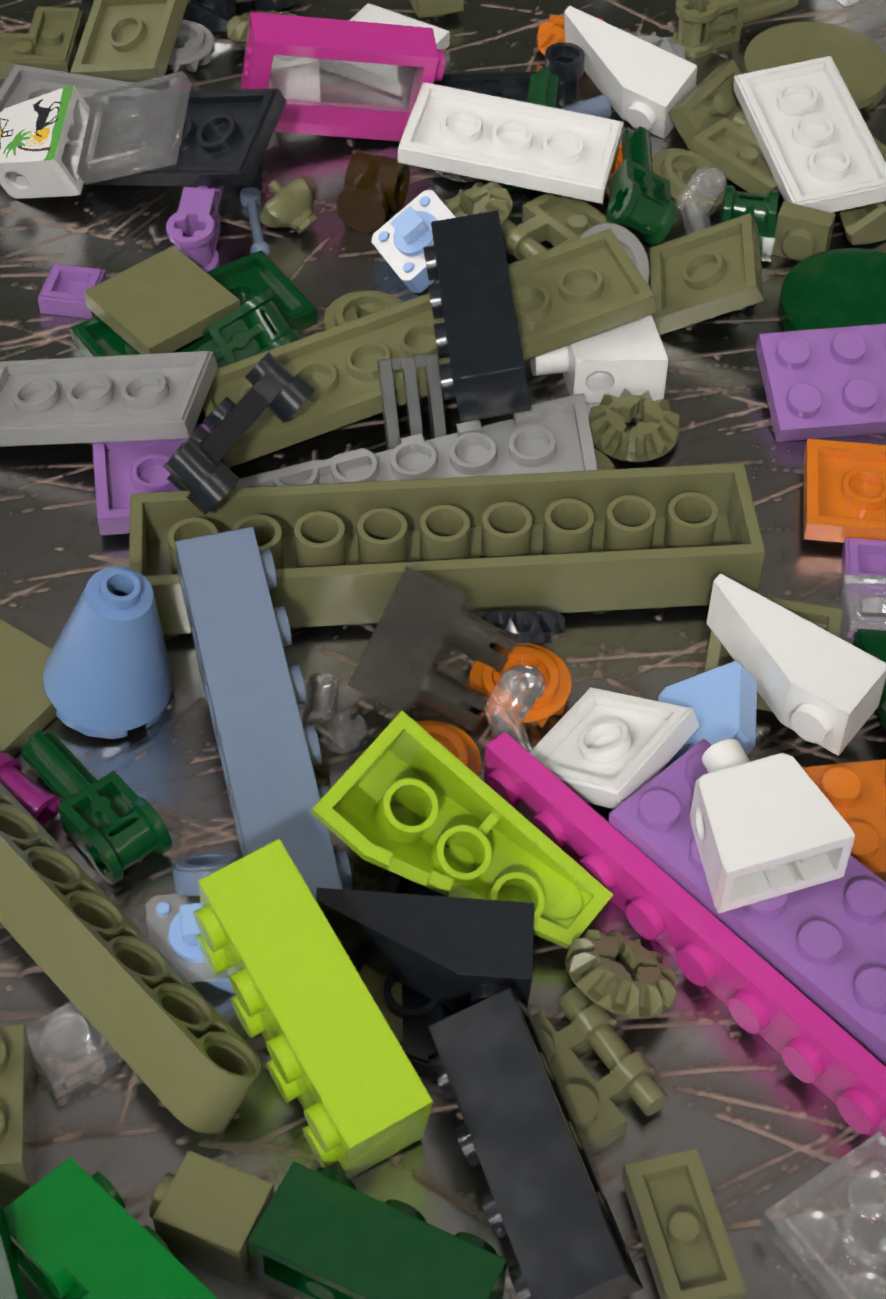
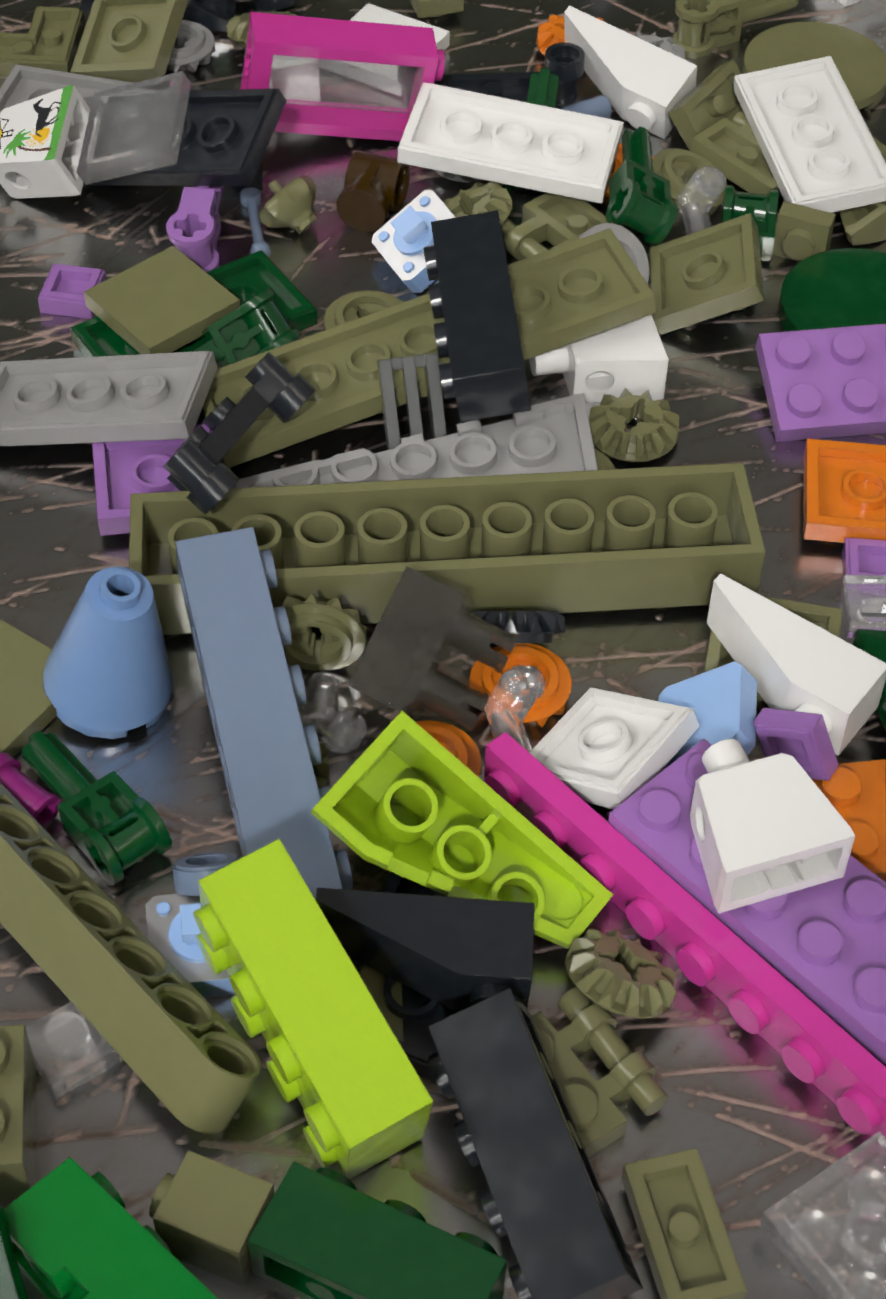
none -> olive gear [274,593,367,671]
none -> medium lavender tile [753,708,839,781]

